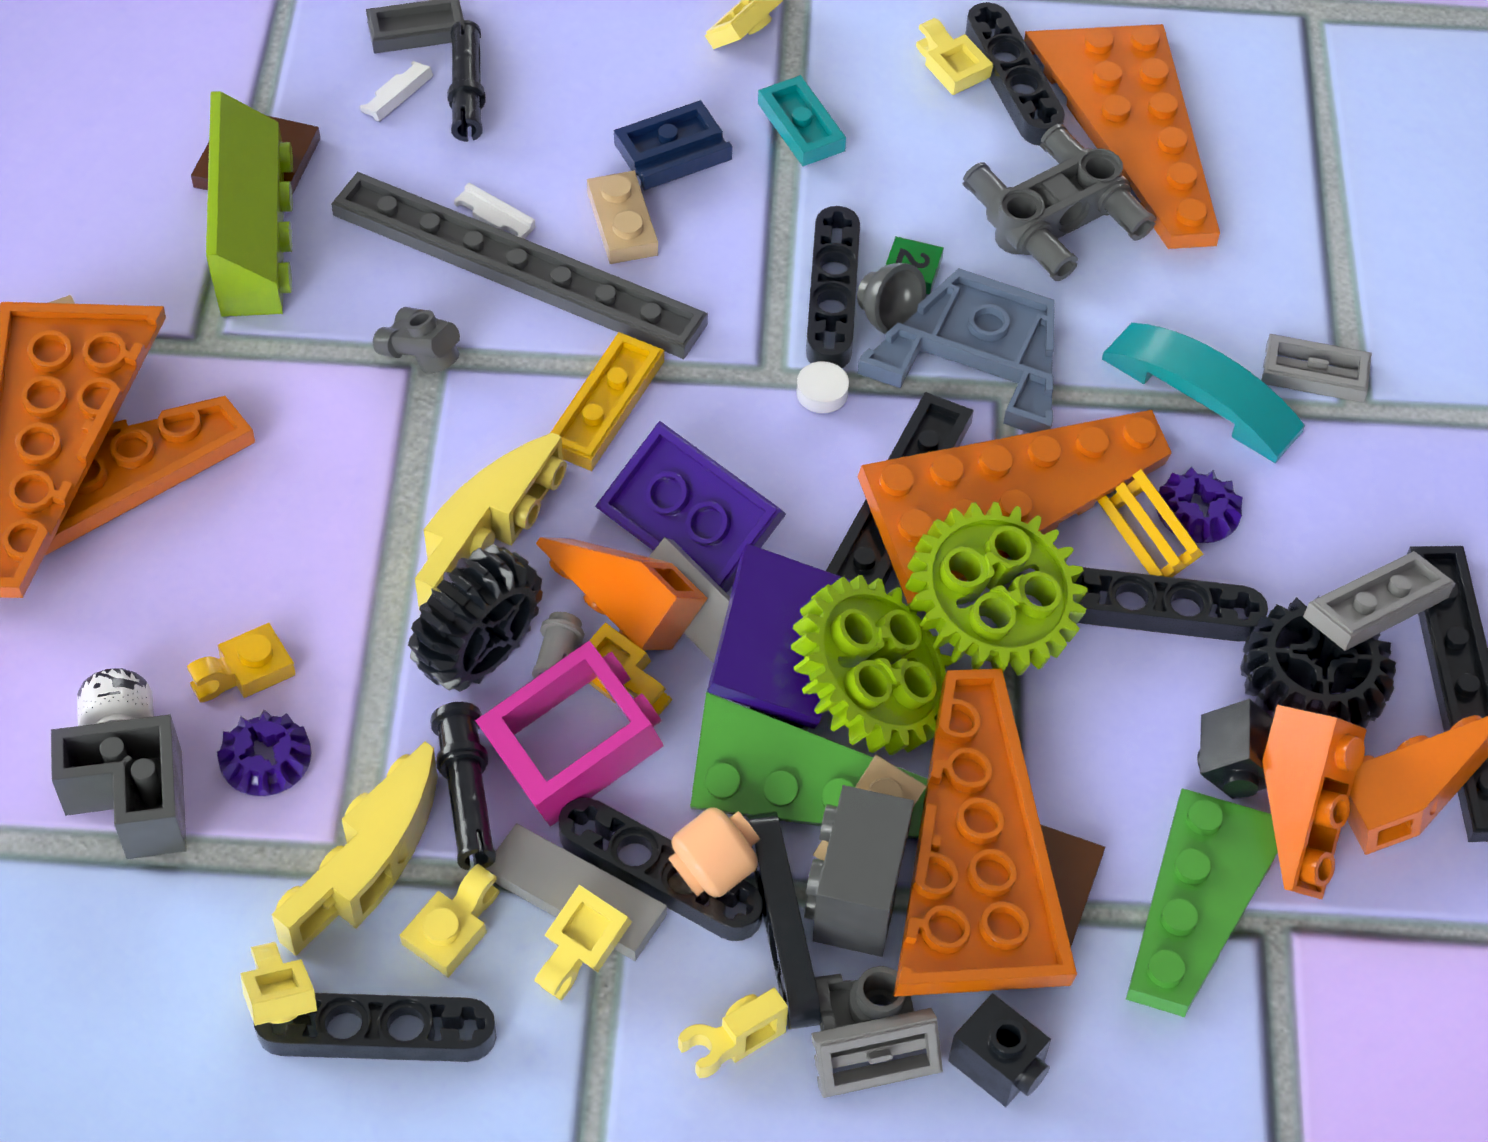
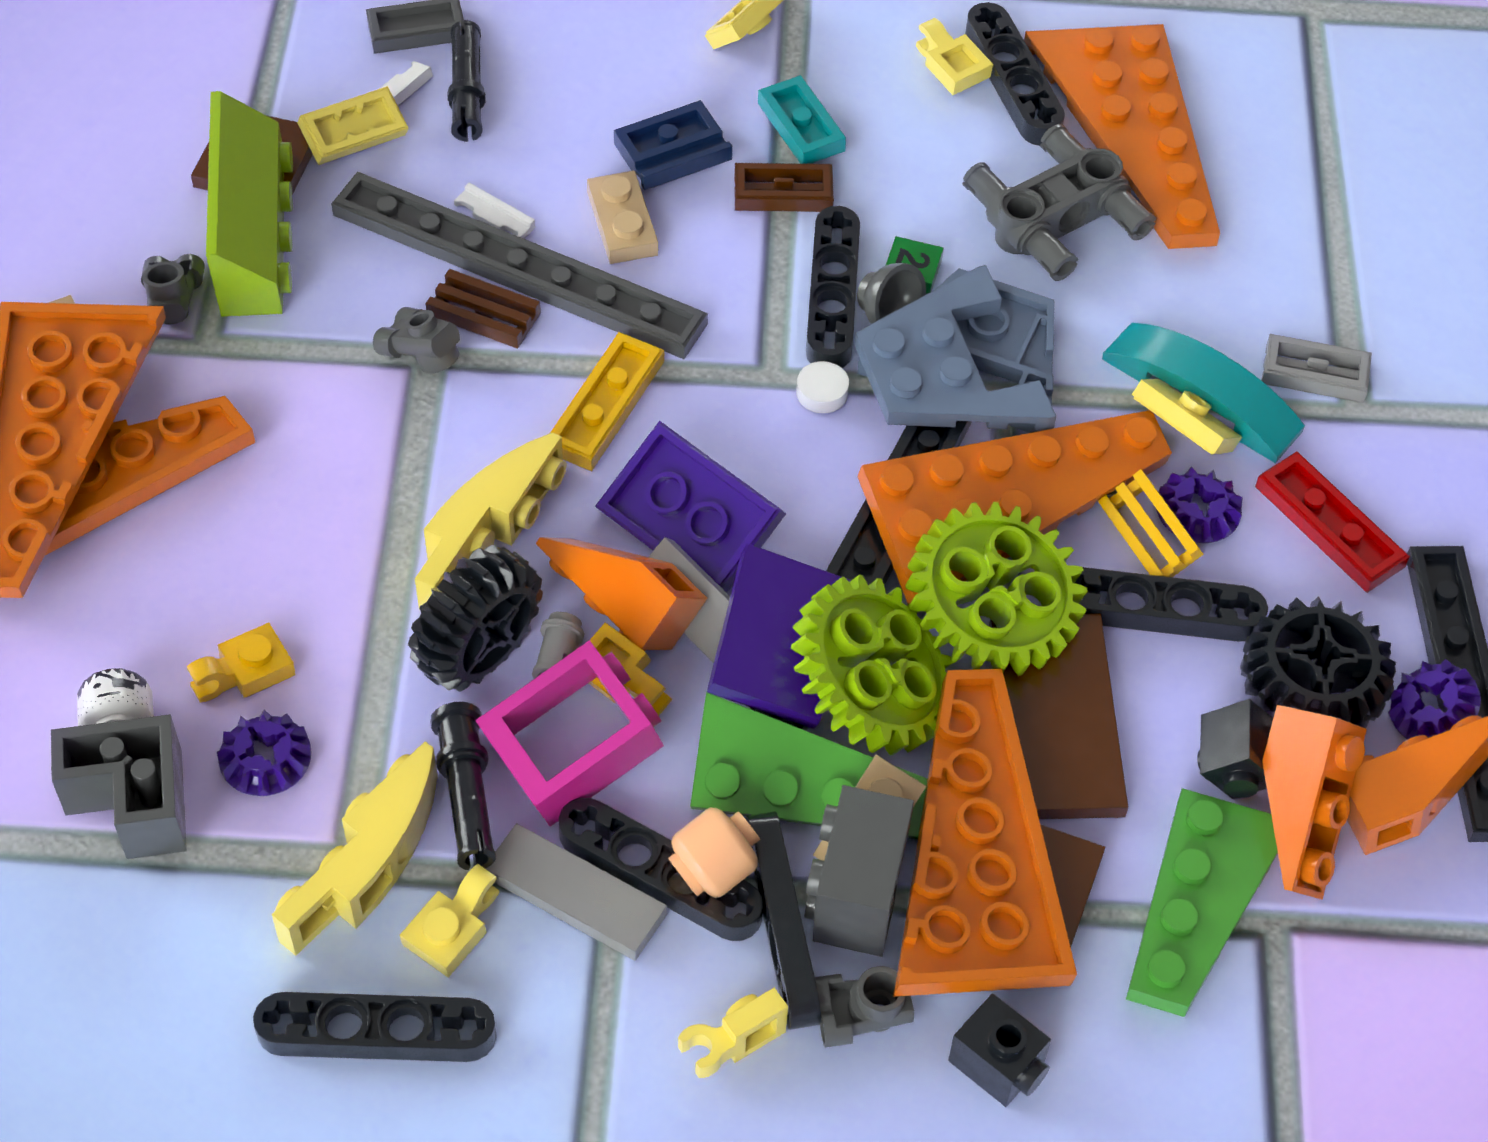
light yellow plate [240,942,317,1026] -> none
light yellow plate [534,885,632,1001] -> none
light grey tile [811,1008,943,1098] -> none
light grey tile [1303,551,1455,651] -> none
none -> dark grey plate [141,254,205,324]
none -> light yellow plate [297,86,409,165]
none -> reddish brown tile [425,269,541,349]
none -> reddish brown tile [734,163,834,212]
none -> sand blue wing [854,265,1056,431]
none -> reddish brown tile [989,614,1128,819]
none -> light yellow plate [1132,379,1242,455]
none -> red tile [1255,451,1410,593]
none -> dark purple gear [1388,659,1481,740]

